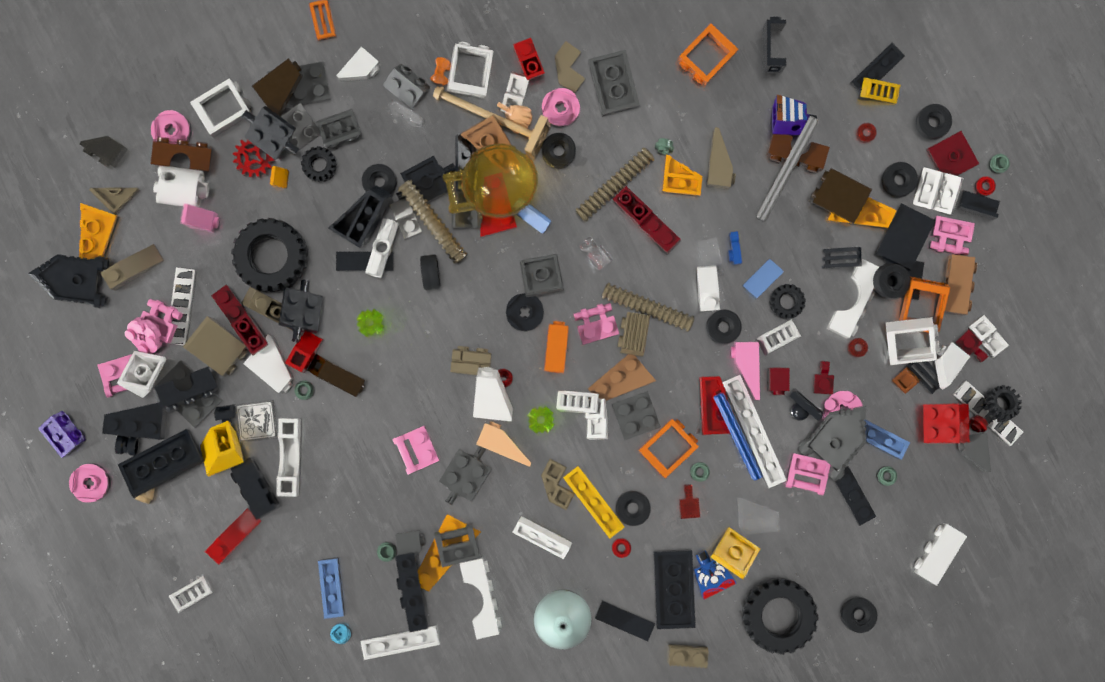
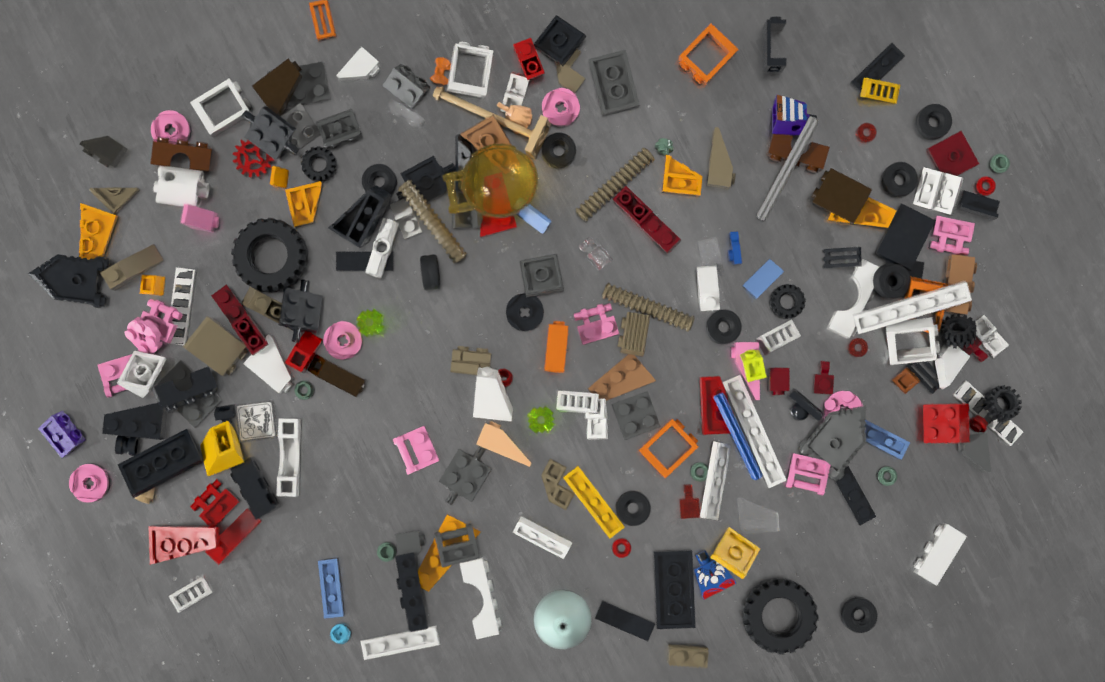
none -> light orange slope [140,275,165,296]
none -> wing [148,526,220,565]
none -> red plate [190,479,240,527]
none -> light orange wing [285,181,322,227]
none -> bright pink plate [323,321,362,360]
none -> black tile [534,15,586,66]
none -> white tile [700,441,731,520]
none -> neon yellow bracket [740,349,766,382]
none -> white plate [853,281,972,334]
none -> black tyre [941,314,977,349]

